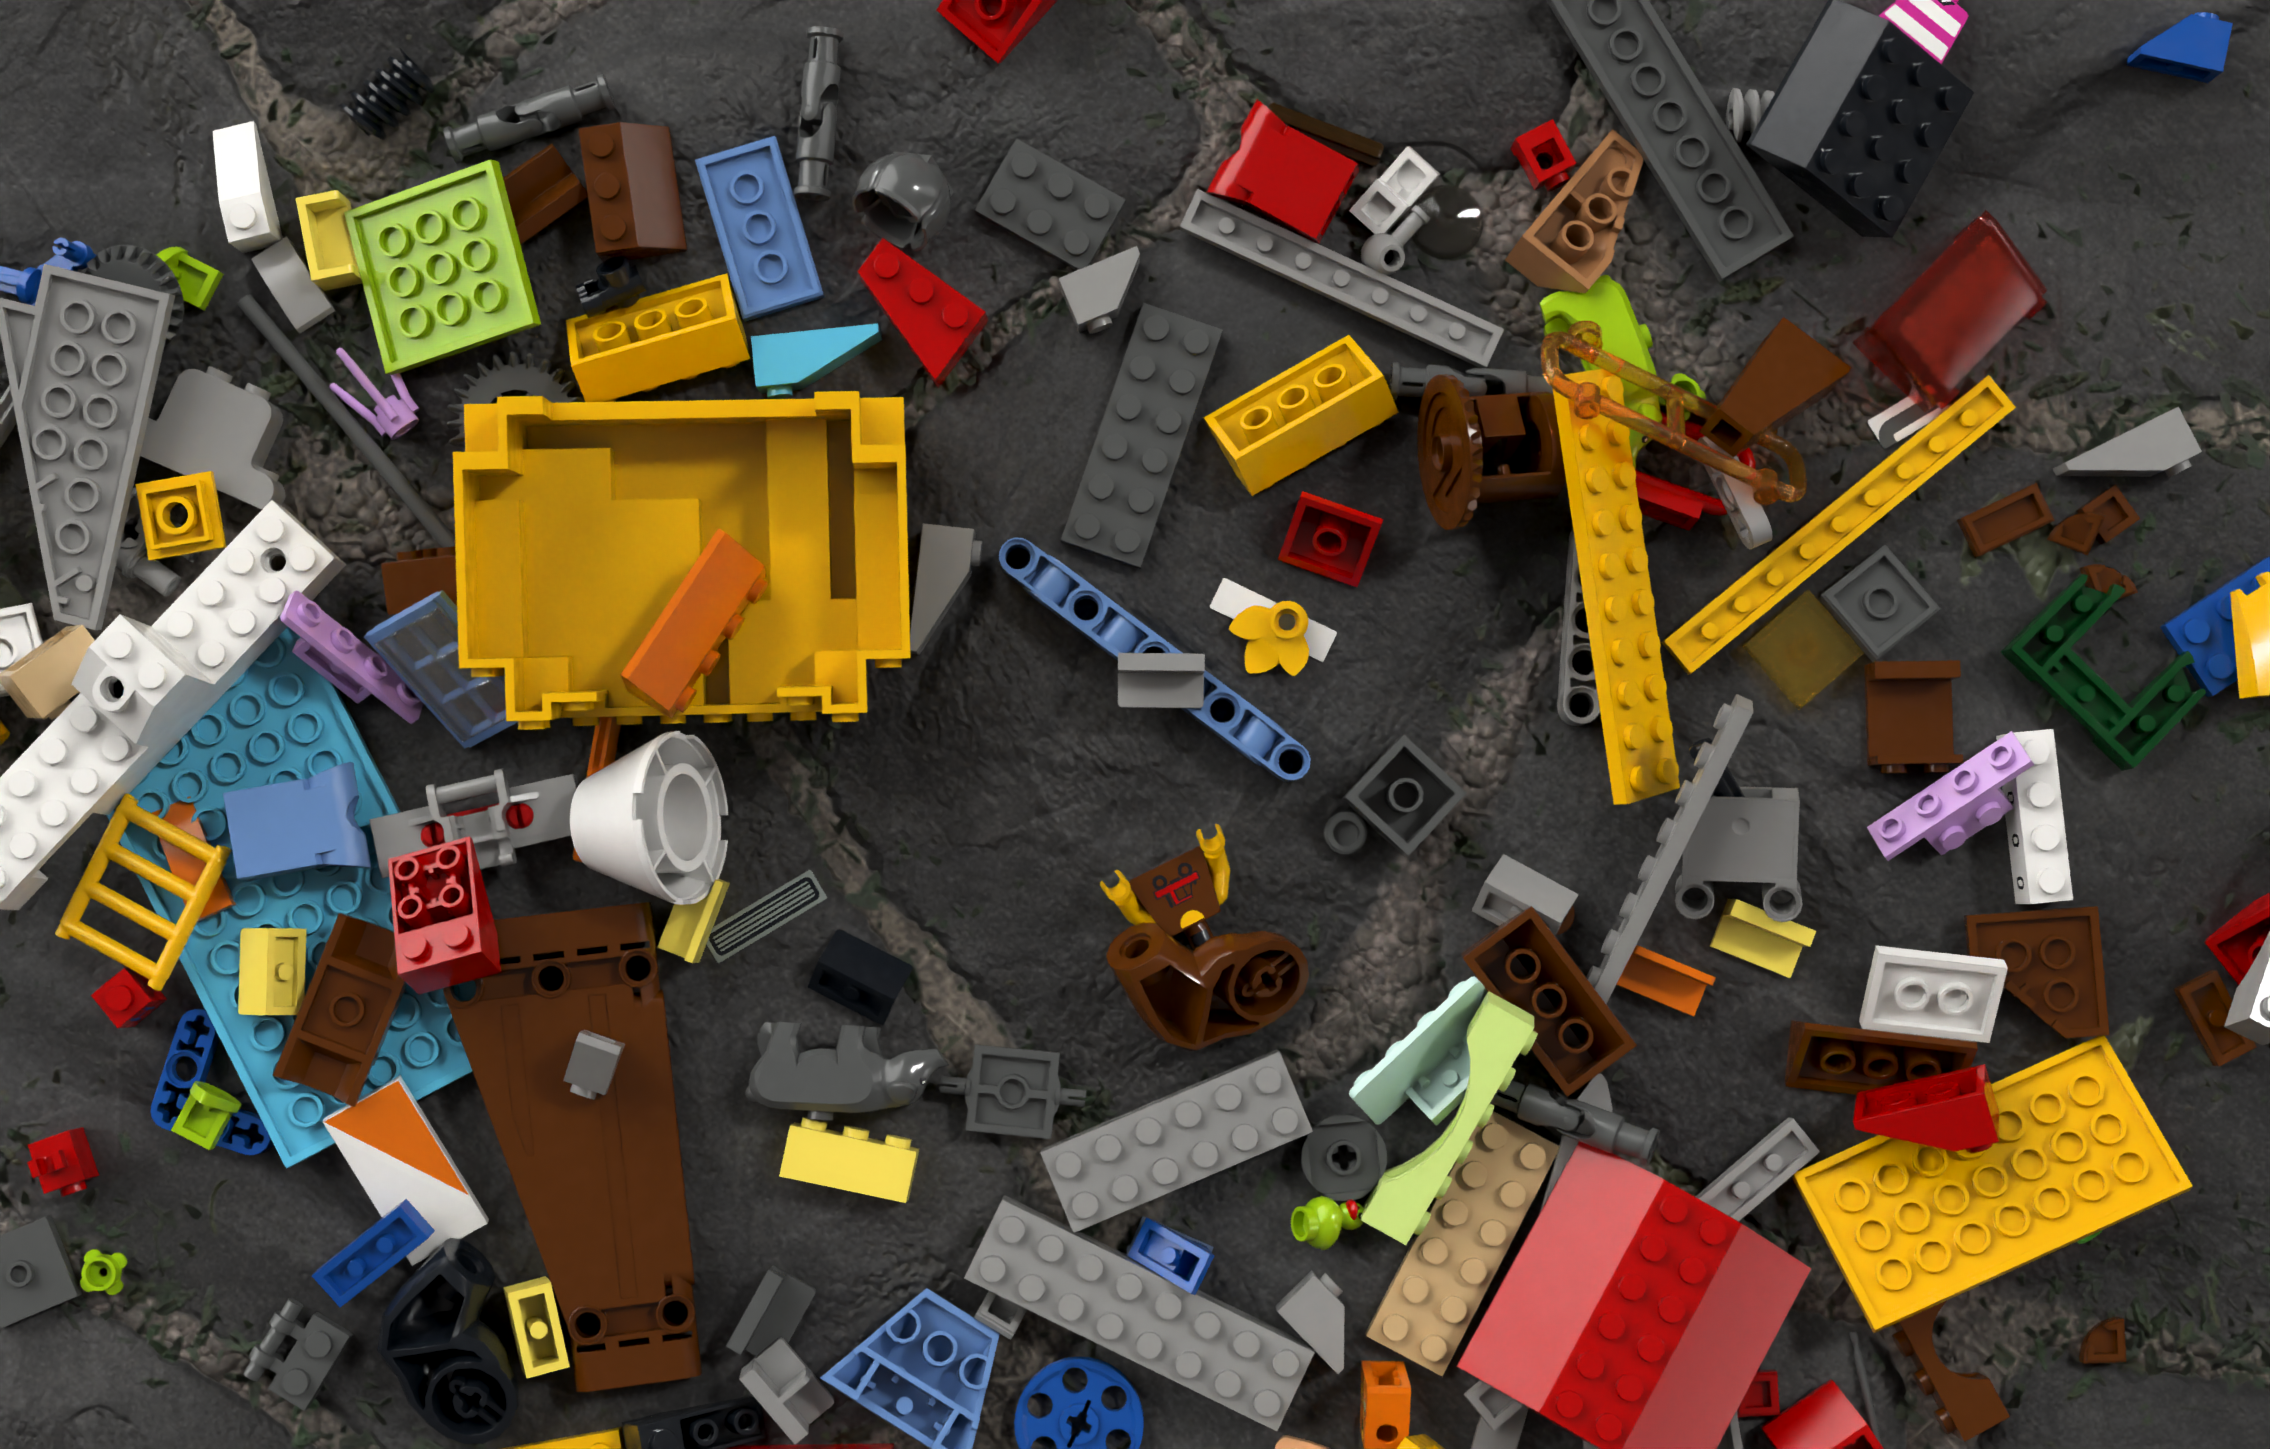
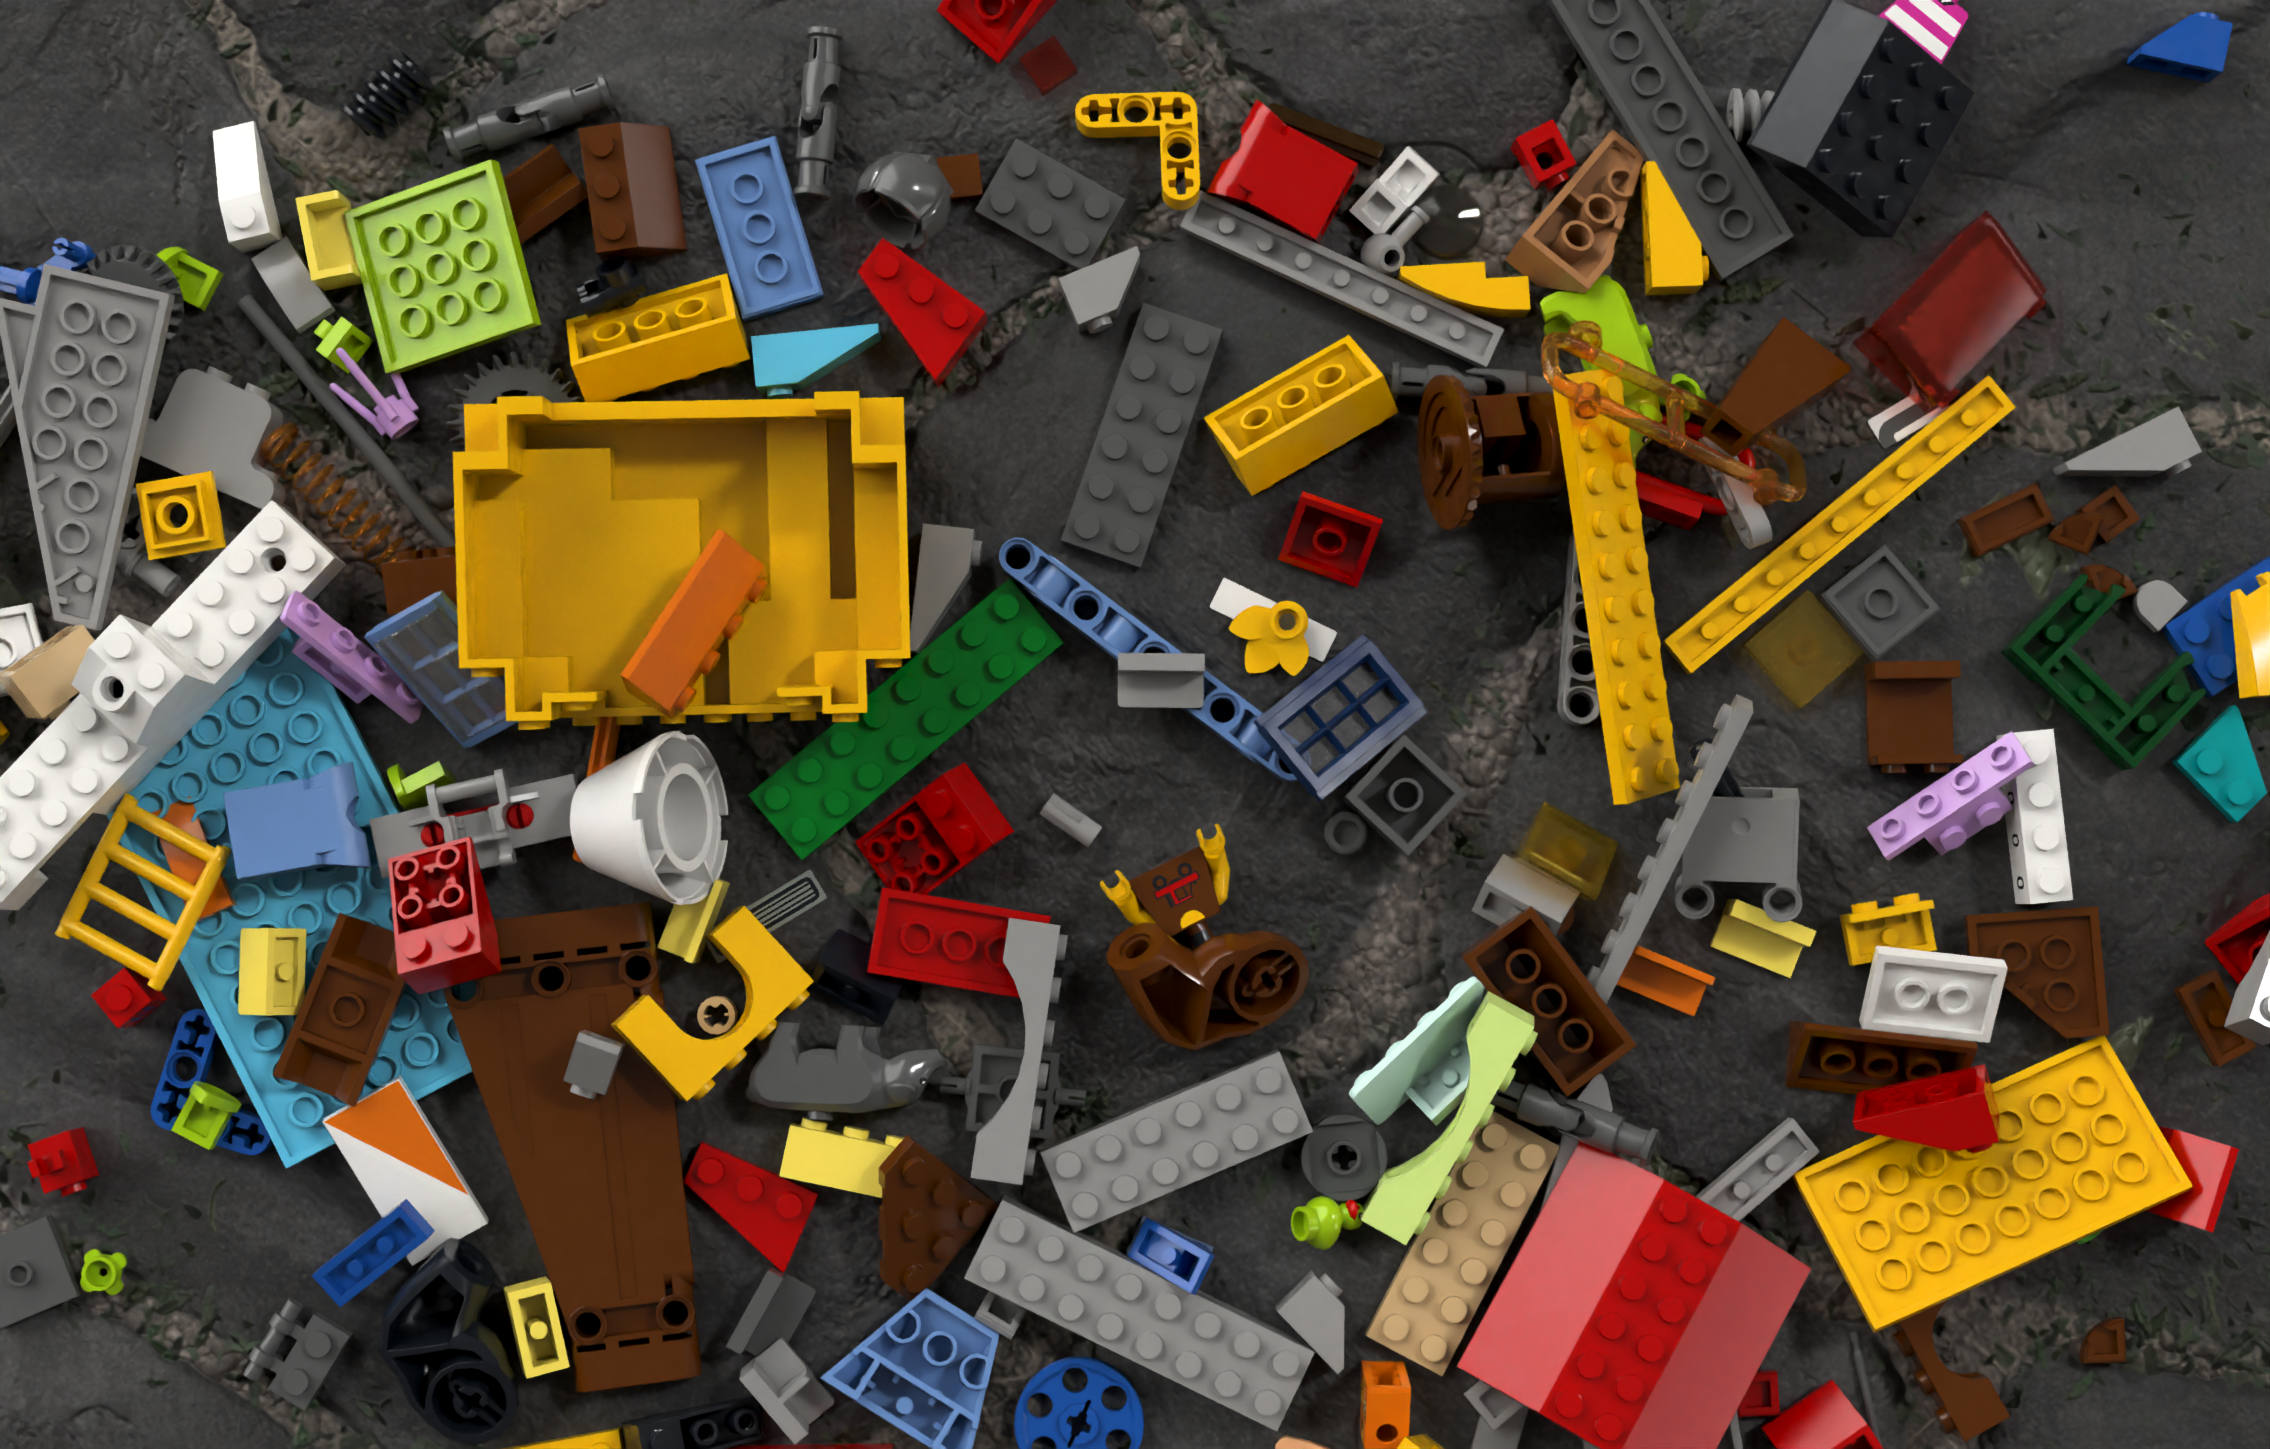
none -> clear orange piece [260,423,416,579]
none -> lime tile [314,316,374,374]
none -> lime tile [387,761,457,811]
none -> yellow arch [611,905,814,1101]
none -> red wing [684,1141,820,1273]
none -> tan bush [697,996,738,1035]
none -> green plate [748,578,1064,861]
none -> red slope [855,762,1014,895]
none -> red plate [866,887,1051,998]
none -> reddish brown plate [879,1134,999,1301]
none -> reddish brown tile [936,153,983,202]
none -> light grey arch [970,918,1068,1185]
none -> clear red tile [1019,35,1077,96]
none -> light grey piece [1040,793,1102,848]
none -> yellow beam [1075,92,1200,211]
none -> dark blue piece [1253,634,1427,802]
none -> yellow slope [1396,262,1531,318]
none -> clear yellow slope [1512,801,1618,900]
none -> yellow slope [1639,161,1709,296]
none -> yellow bracket [1839,893,1937,966]
none -> light grey tile [2132,580,2188,632]
none -> slope [2145,1126,2239,1233]
none -> teal wing [2172,705,2267,823]

